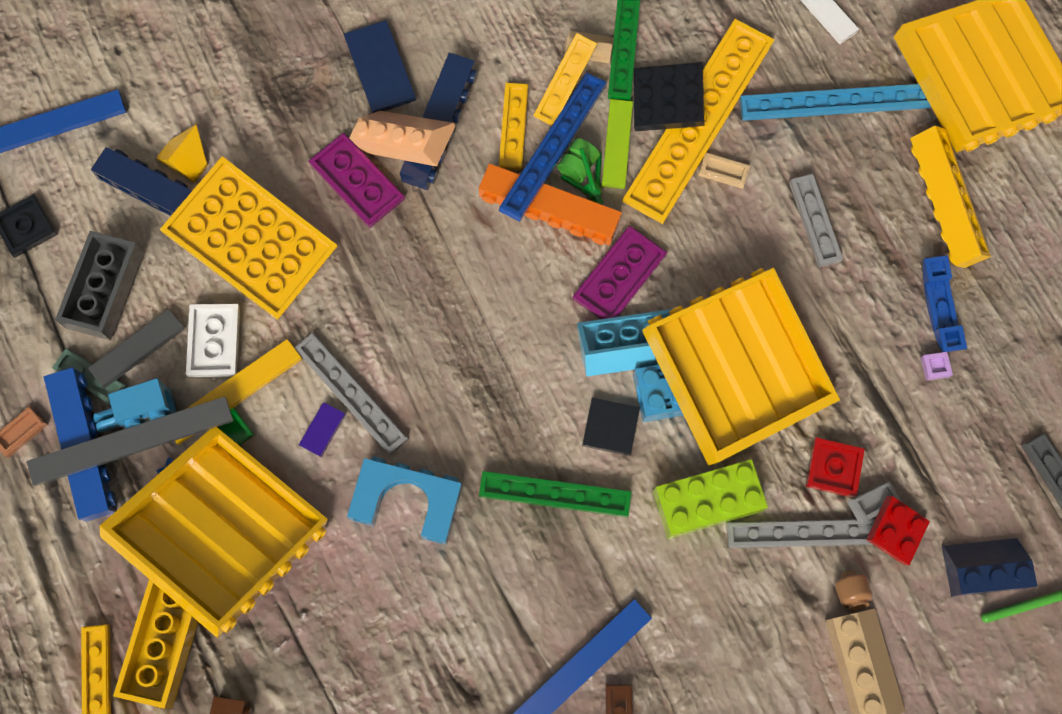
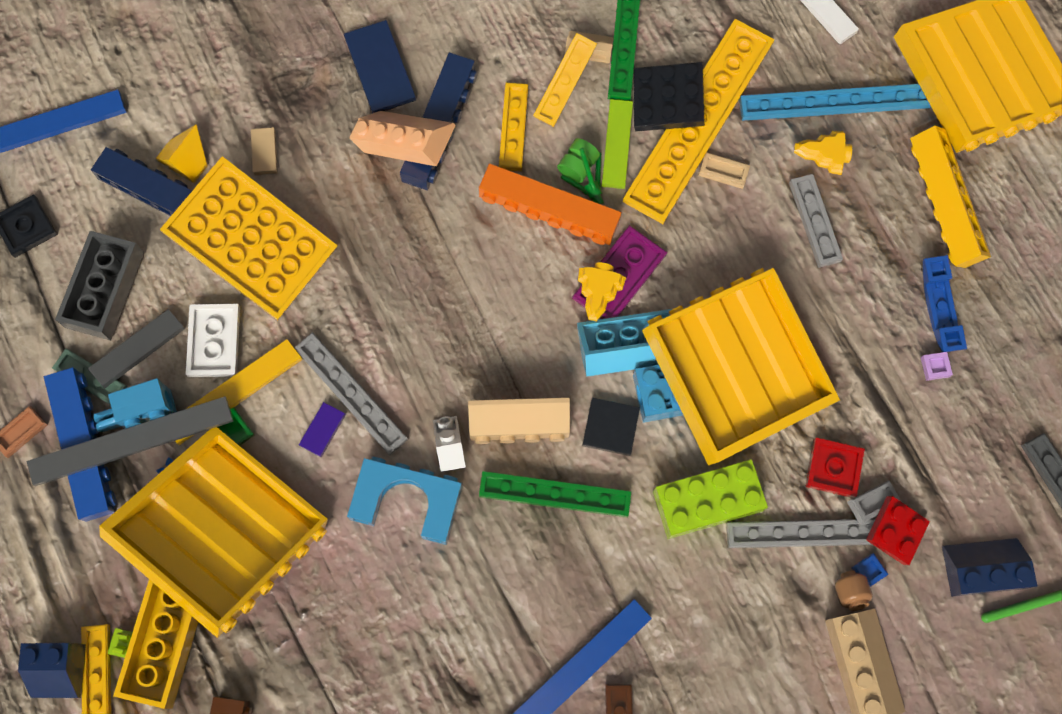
magenta tile [308,133,405,228] -> none
blue tile [499,72,607,222] -> none
none -> dark blue slope [18,643,86,698]
none -> lime tile [107,628,133,658]
none -> tan tile [251,127,278,175]
none -> white slope [433,416,466,472]
none -> tan slope [468,398,570,444]
none -> yellow rock [578,262,626,322]
none -> yellow rock [794,131,852,175]
none -> blue tile [851,553,889,587]

